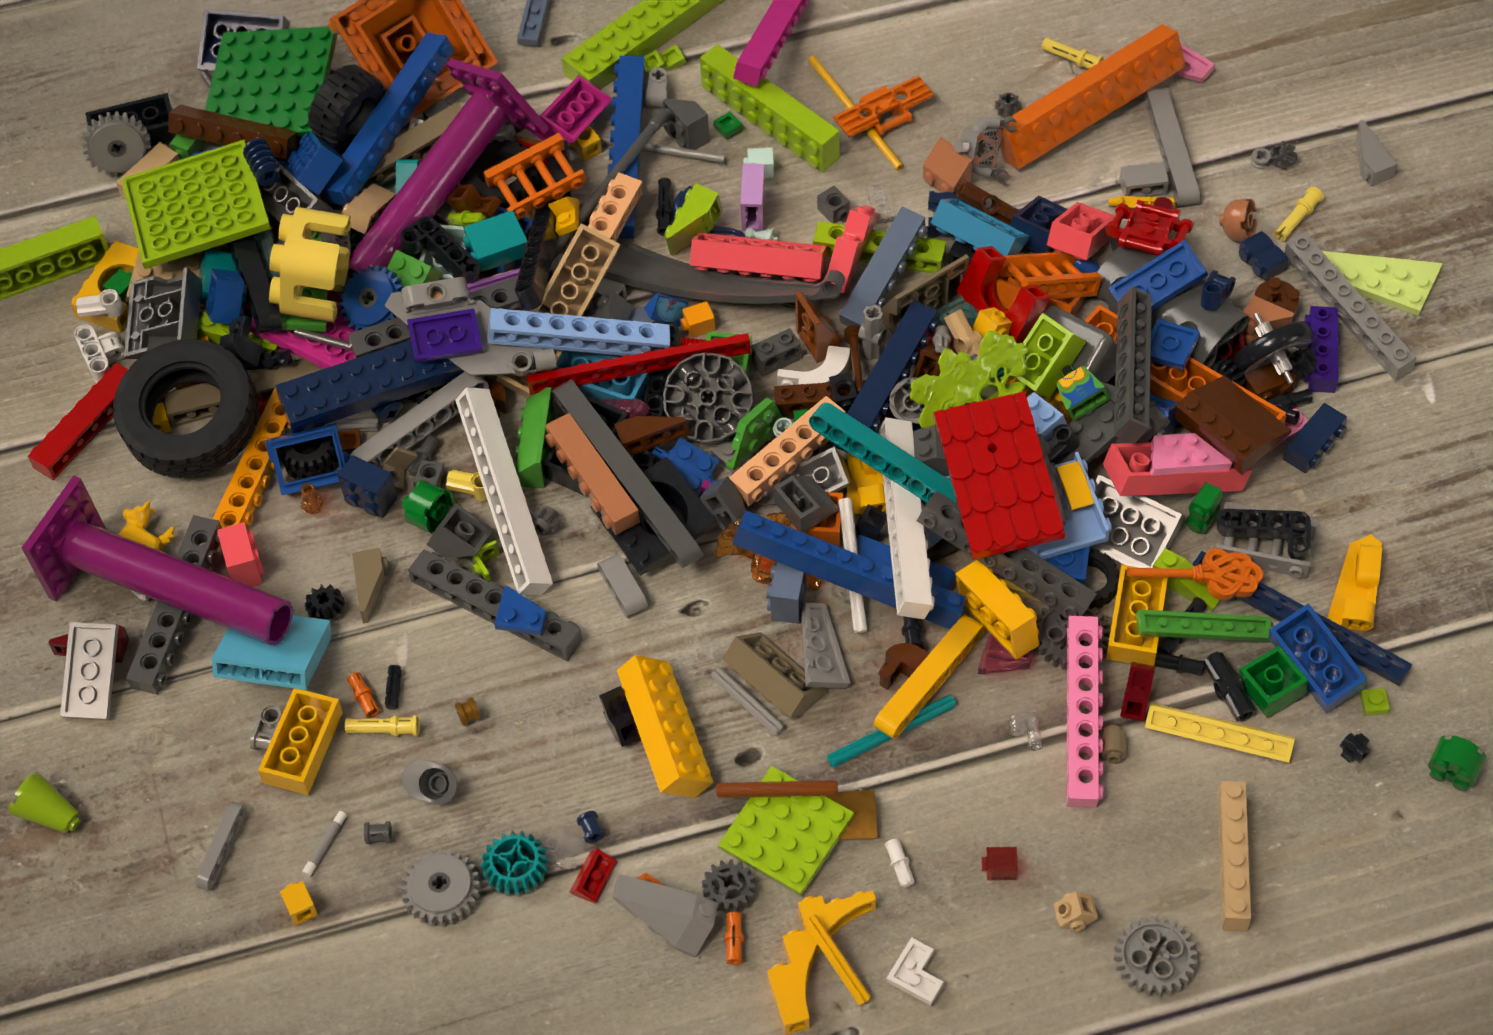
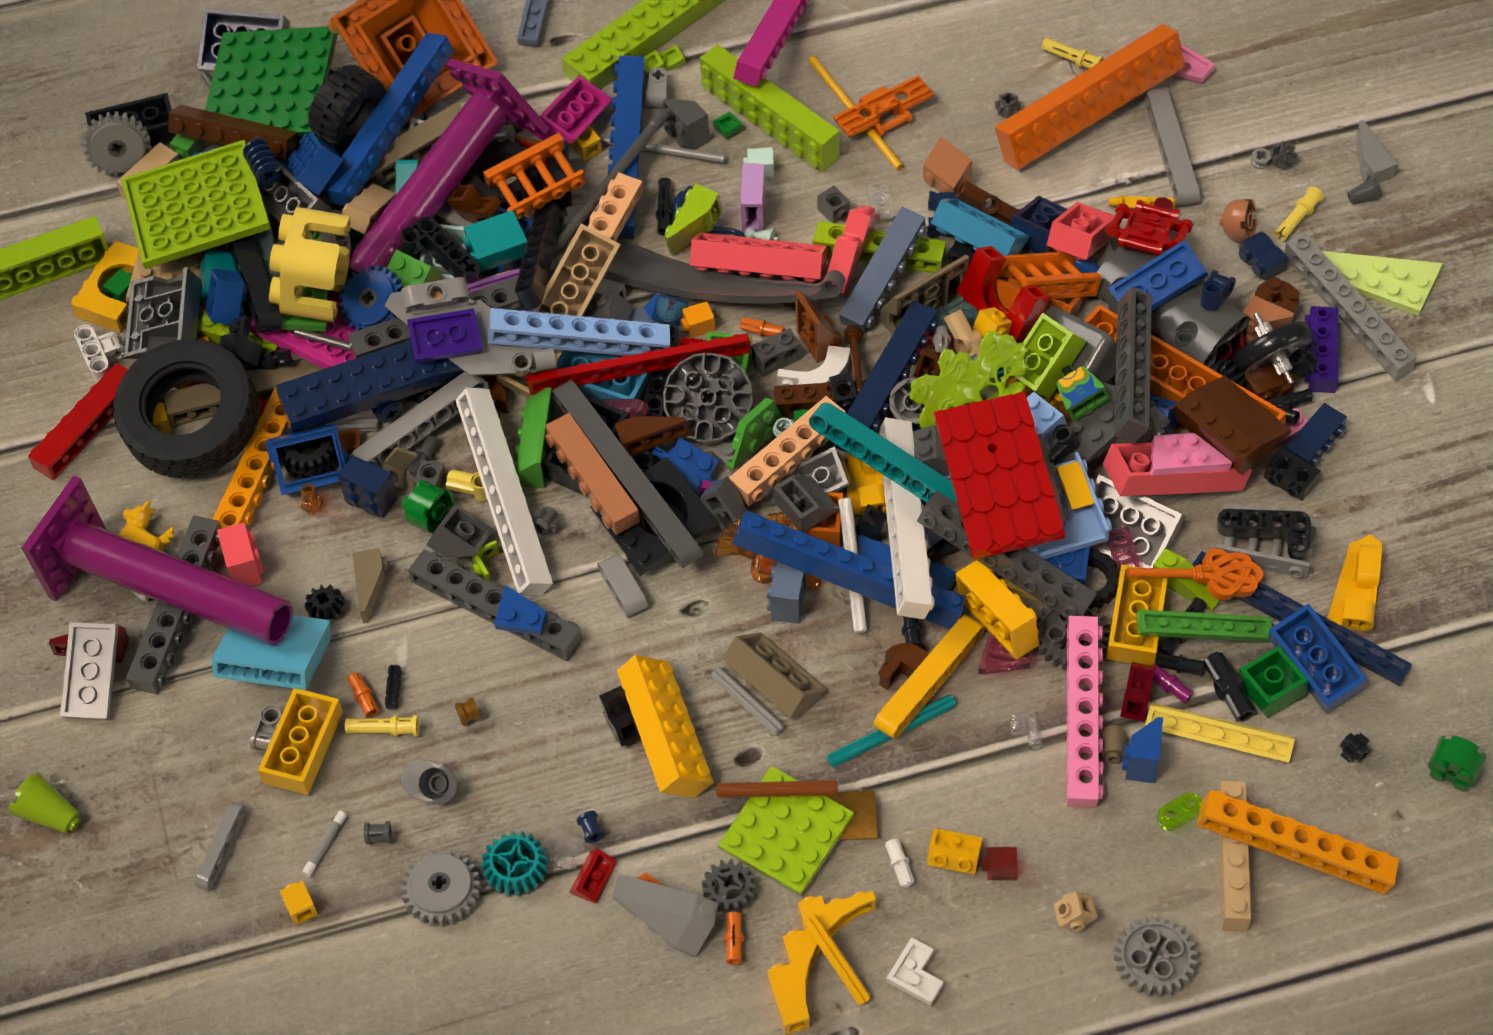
white piece [76,289,125,318] -> none
lime axle [448,211,486,227] -> none
yellow slope [549,197,580,236] -> none
light grey wing [801,603,851,688] -> none
light grey piece [858,305,887,361] -> none
light grey torso [954,116,1017,183] -> none
light grey brick [1119,162,1169,197] -> none
blue plate [1150,319,1200,370] -> none
green brick [1186,482,1223,534] -> none
lime plate [1360,688,1390,716] -> none
none -> orange axle [740,317,785,337]
none -> yellow bracket [927,828,983,875]
none -> clear pink slope [1107,526,1141,576]
none -> blue slope [1122,717,1163,783]
none -> magenta pin [1152,663,1194,704]
none -> clear neon green plate [1157,792,1202,831]
none -> light orange brick [1196,790,1399,895]
none -> black brick [1264,447,1321,501]
none -> dark grey cone [1347,179,1382,204]

